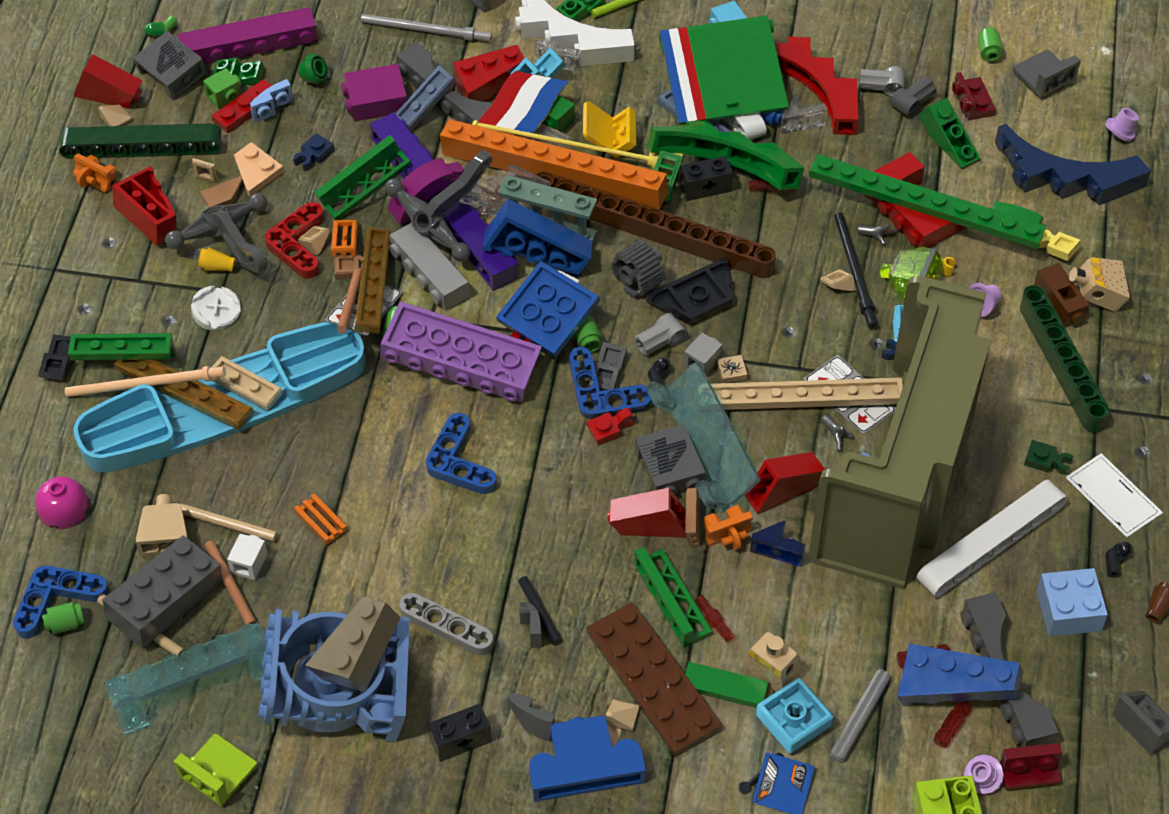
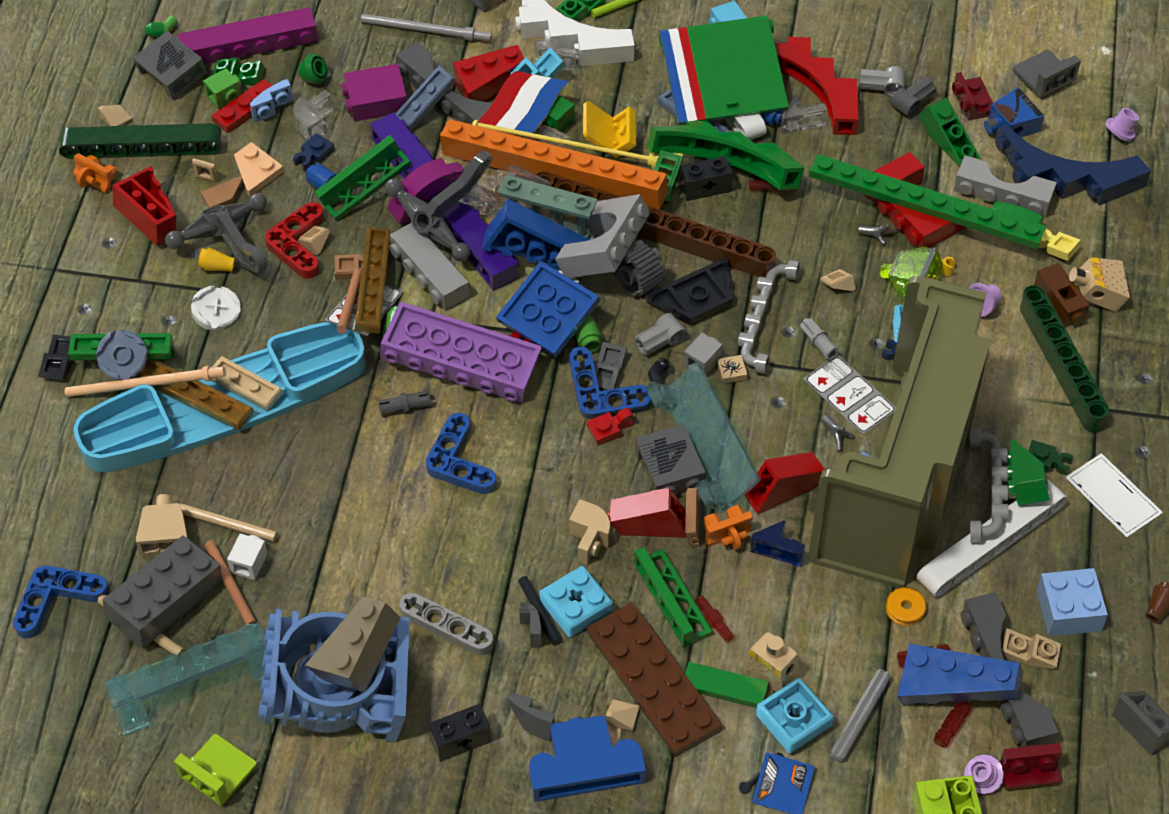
dark pink cylinder [35,476,90,529] -> none
bright green brick [42,602,84,635] -> none
red slope [73,54,143,109] -> none
orange tile [294,493,347,545] -> none
orange tile [331,220,358,257] -> none
tan plate [699,378,903,411] -> none
black bar [834,213,877,329] -> none
bright green brick [978,27,1003,61] -> none
black arm [1105,541,1133,578] -> none
none -> sand blue tile [96,330,148,380]
none -> clear brick [293,90,333,141]
none -> blue brick [306,163,337,189]
none -> dark grey pin [378,390,431,416]
none -> medium azure brick [540,566,613,637]
none -> light grey arch [555,194,649,278]
none -> tan brick [569,499,610,565]
none -> light grey bar [738,260,800,375]
none -> light grey axle [800,318,839,360]
none -> light orange piece [886,587,926,626]
none -> light grey arch [954,156,1057,218]
none -> light grey bar [970,428,1008,542]
none -> blue torso [984,87,1044,137]
none -> tan slope [1001,628,1061,669]
none -> green slope [1007,439,1050,506]

